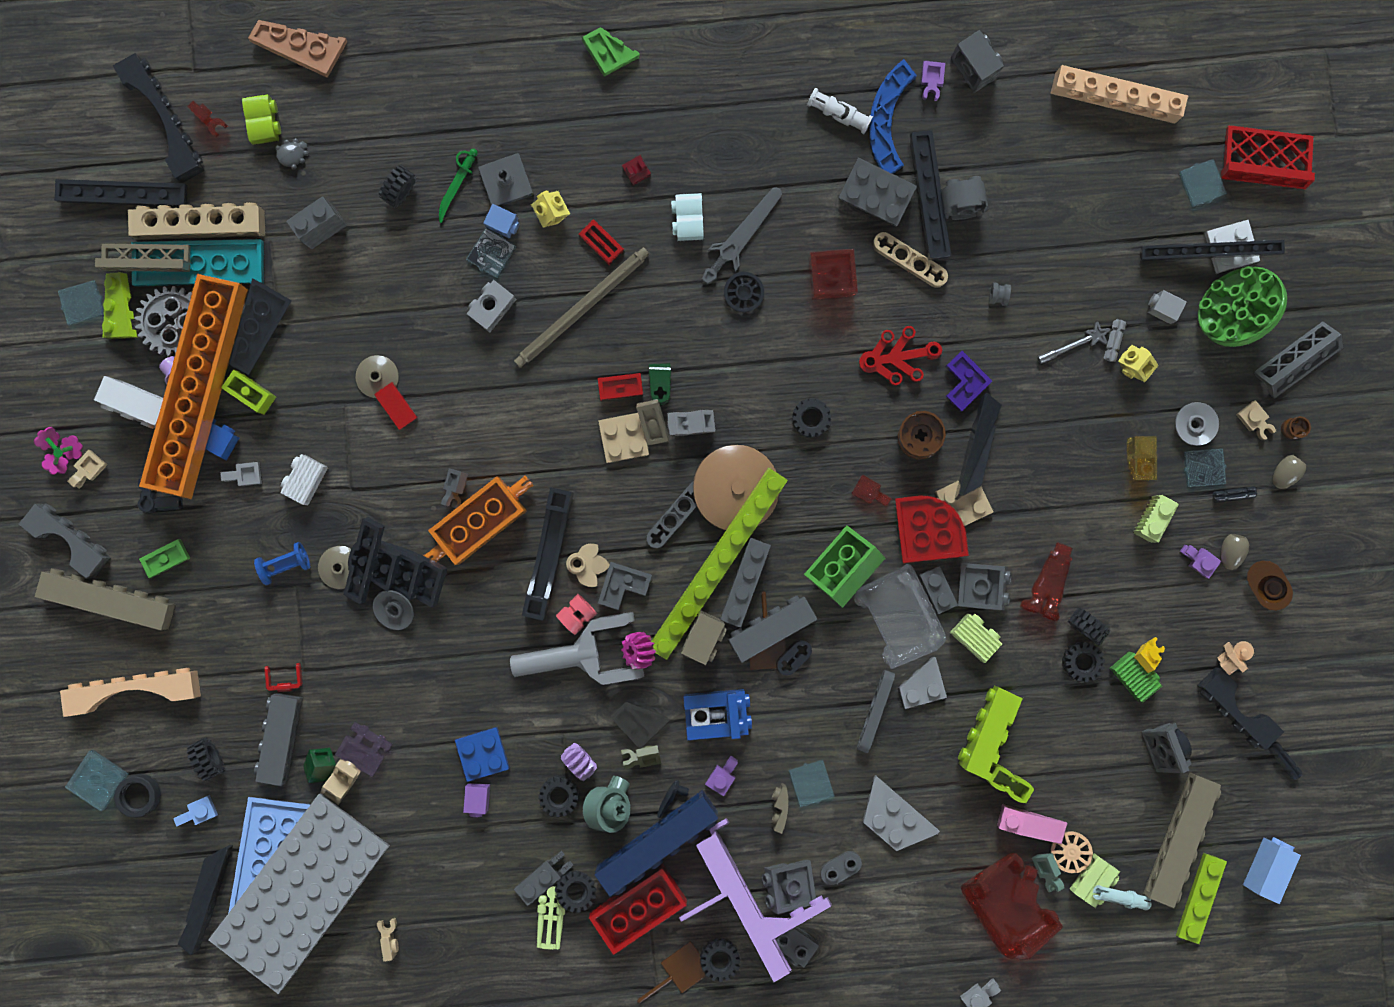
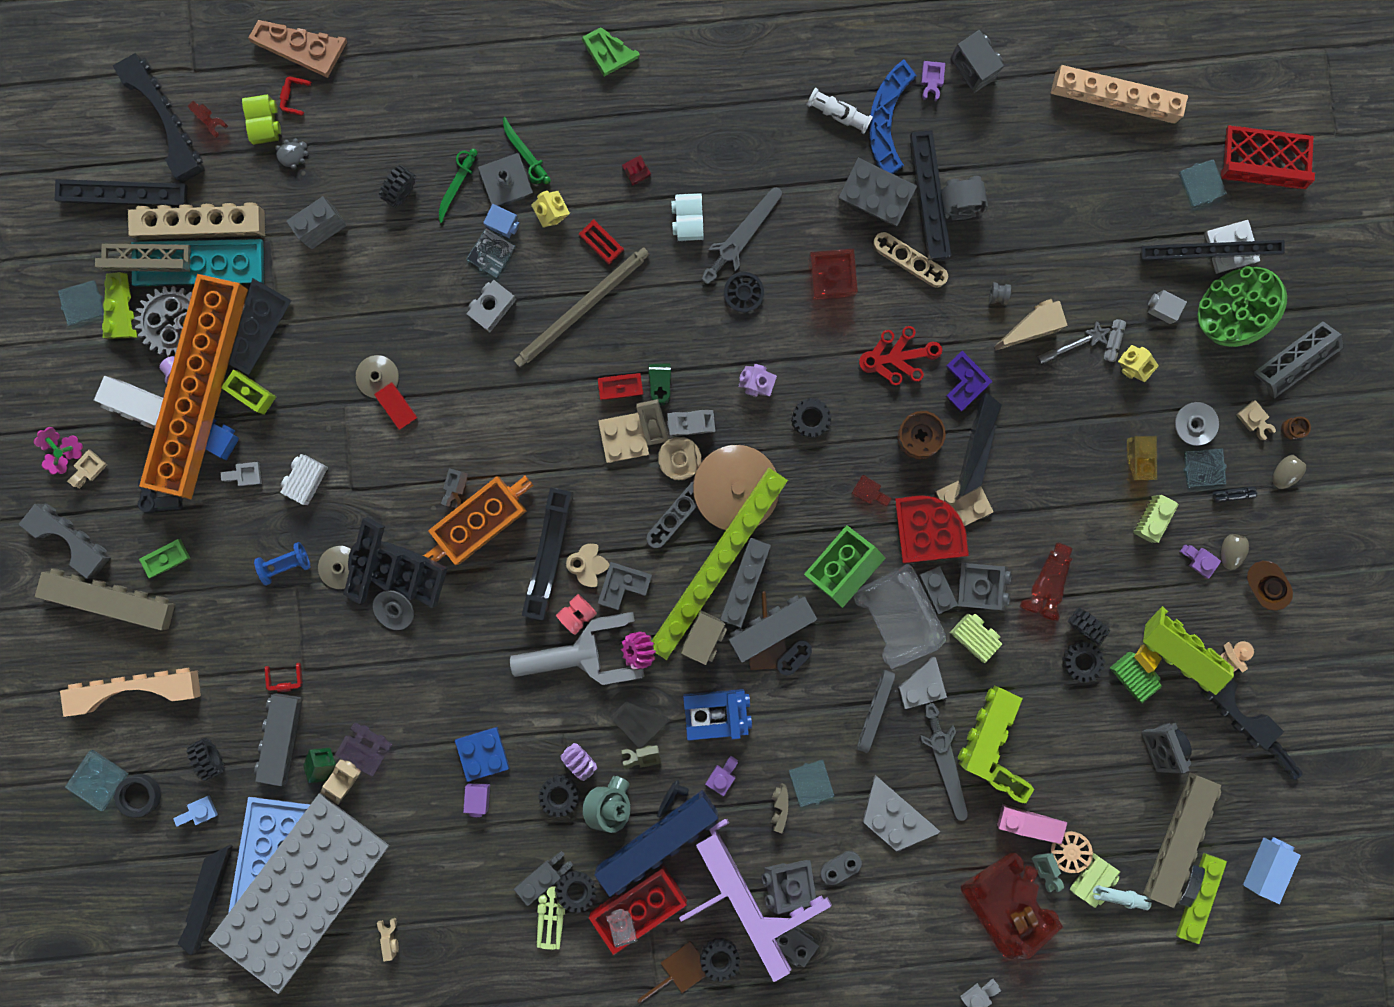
none -> red piece [279,76,311,116]
none -> green sword [503,117,551,184]
none -> clear bracket [607,909,637,947]
none -> tan tile [658,437,701,480]
none -> lavender brick [739,364,777,397]
none -> dark grey sword [920,702,968,821]
none -> tan slope [994,299,1067,350]
none -> reddish brown wheel [1010,906,1040,935]
none -> lime wedge [1143,606,1234,695]
none -> black sticker [1179,865,1205,907]

